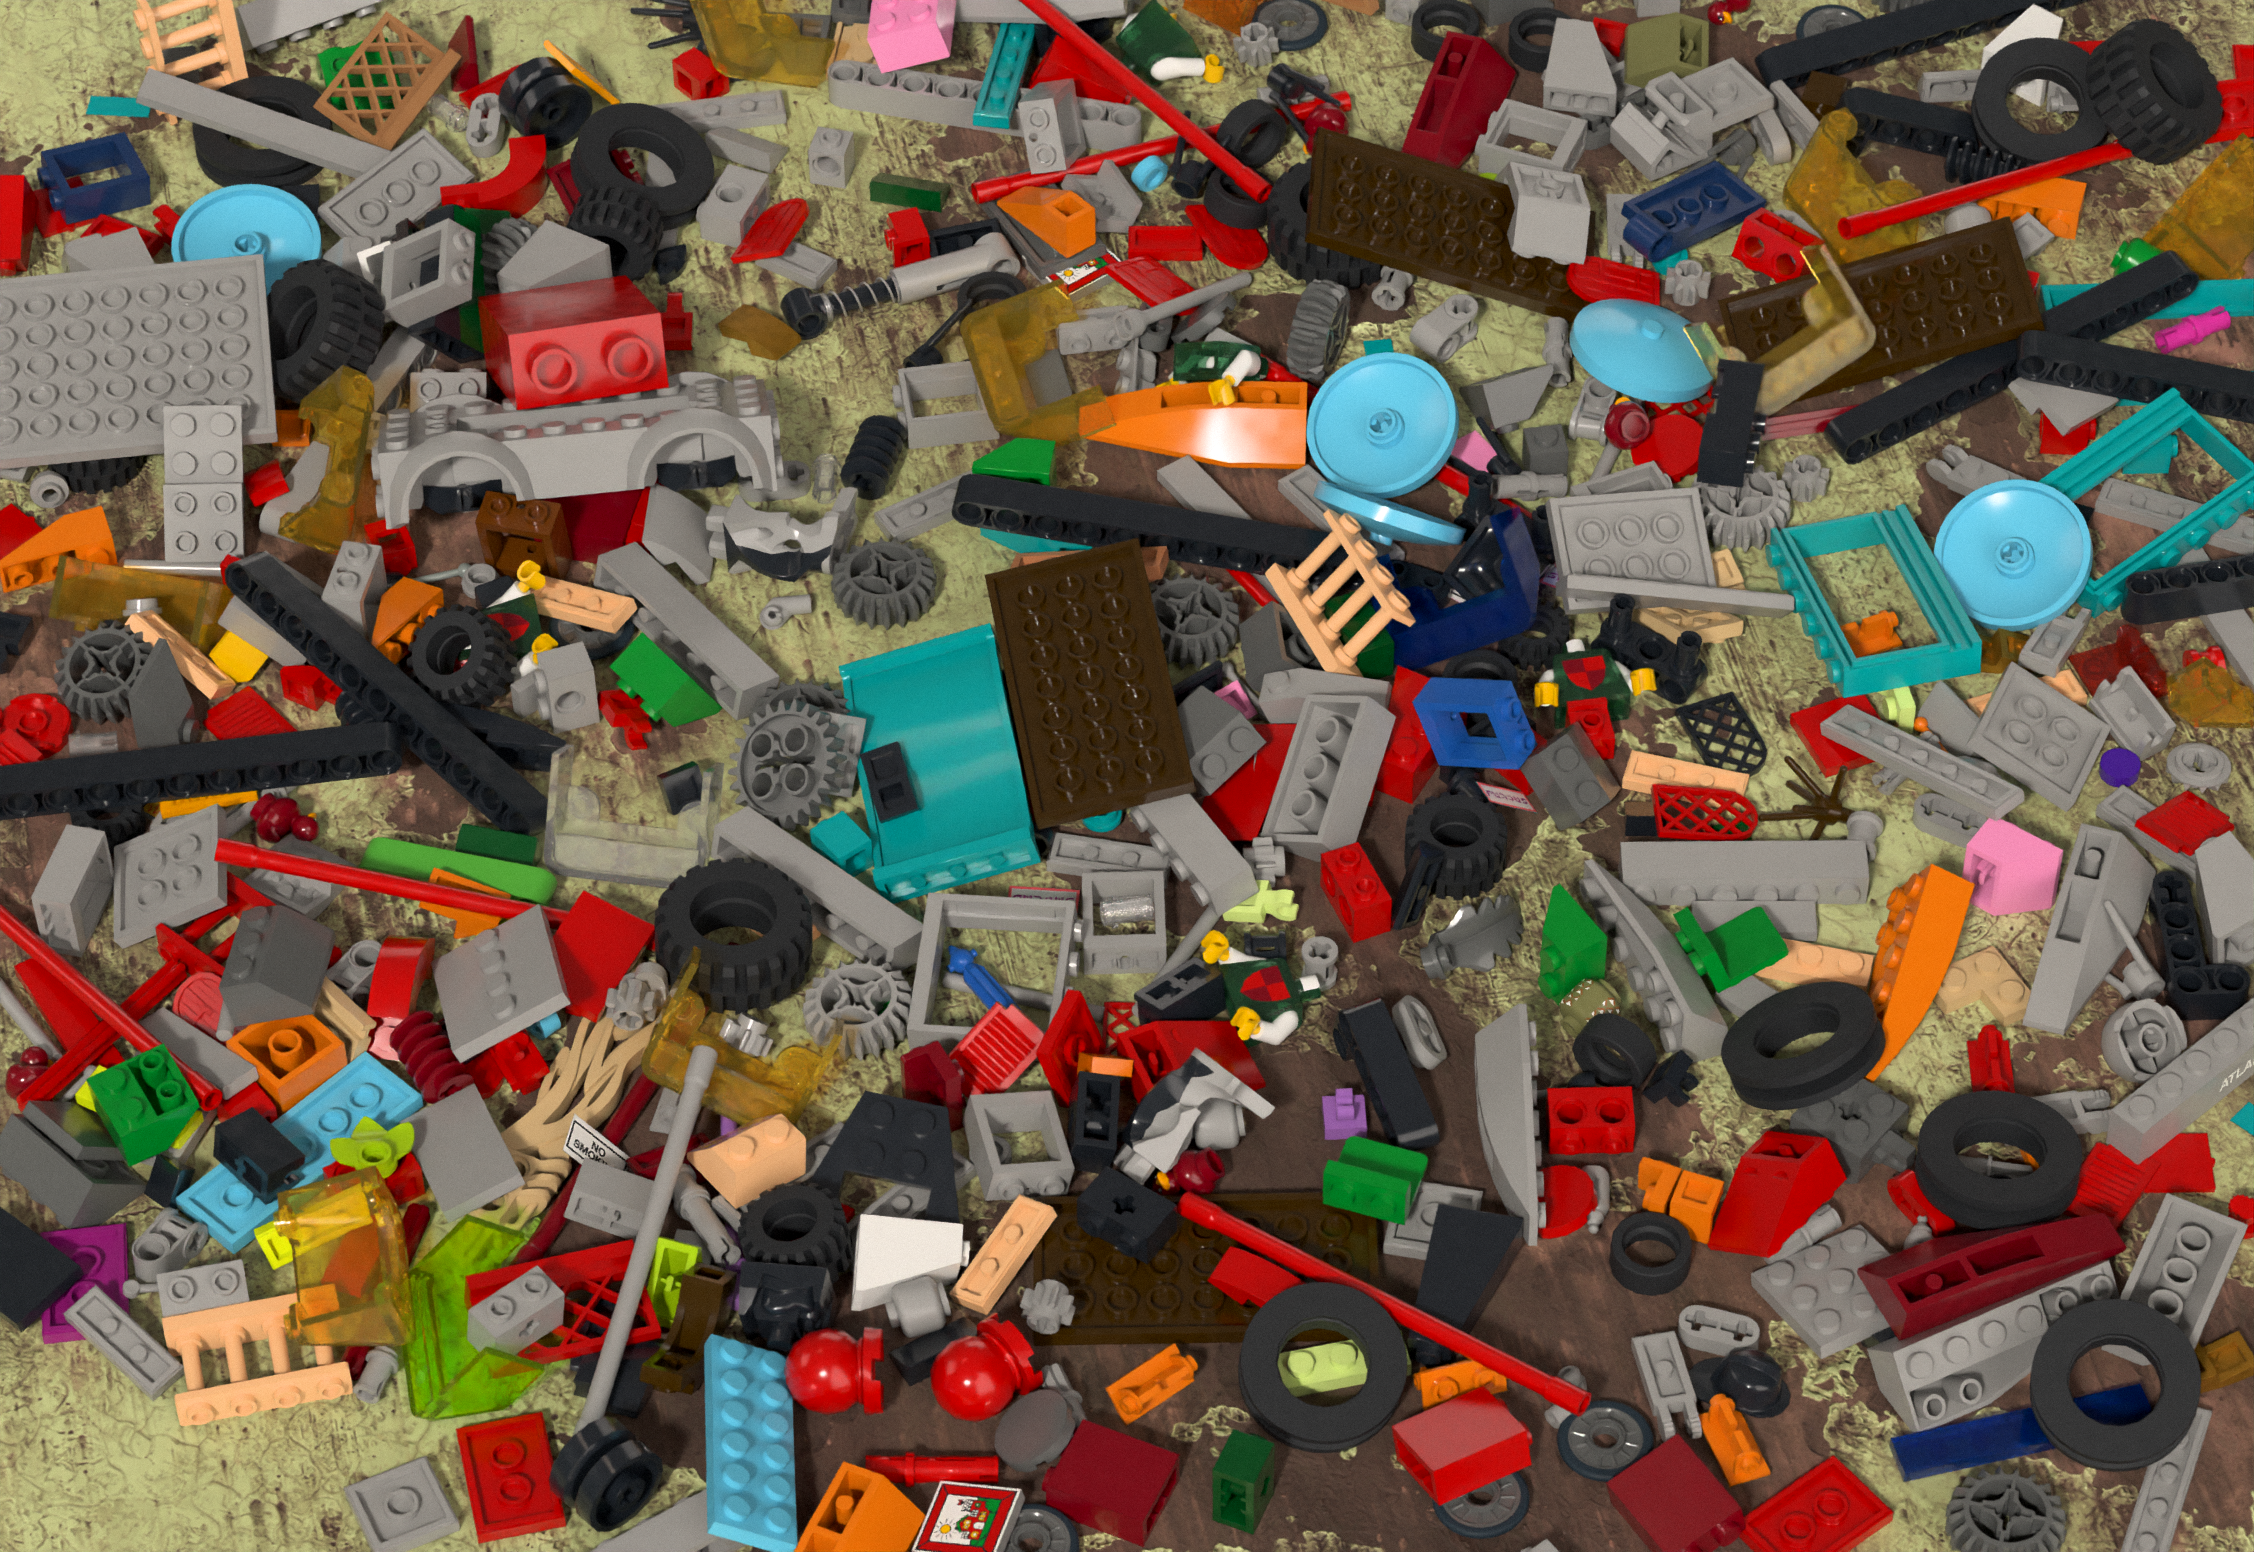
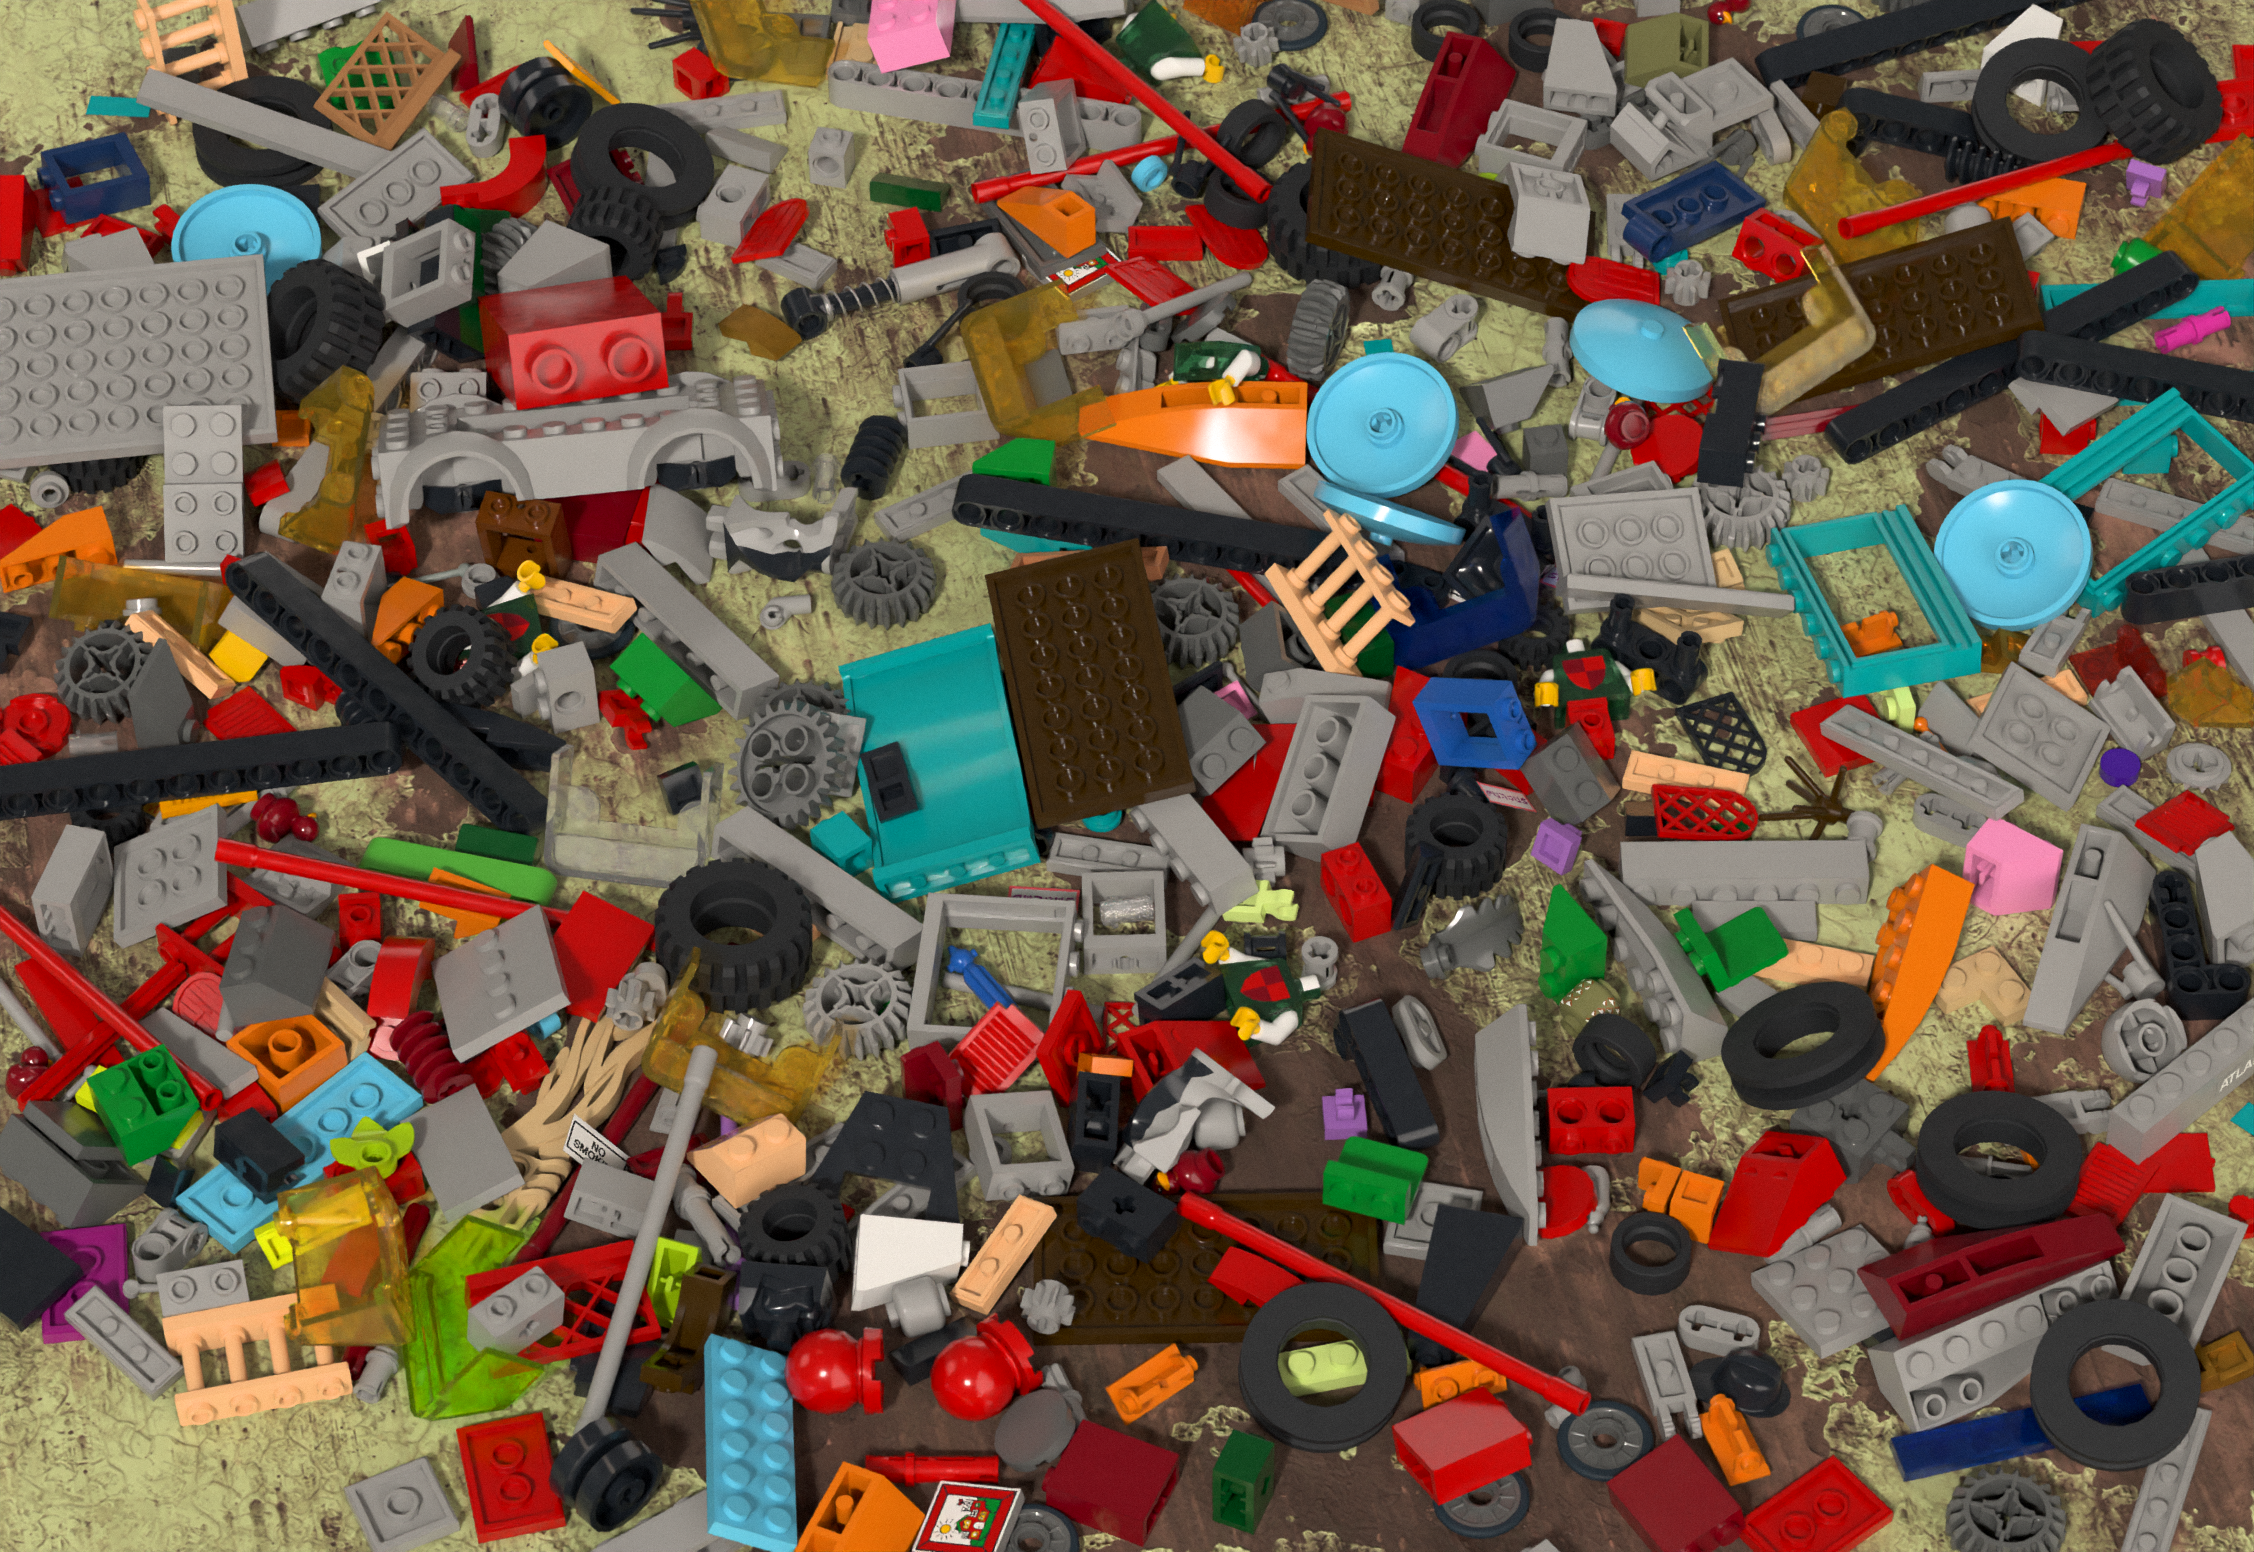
none -> red brick [338,892,384,956]
none -> medium lavender tile [1531,817,1582,876]
none -> medium lavender tile [2126,159,2167,208]

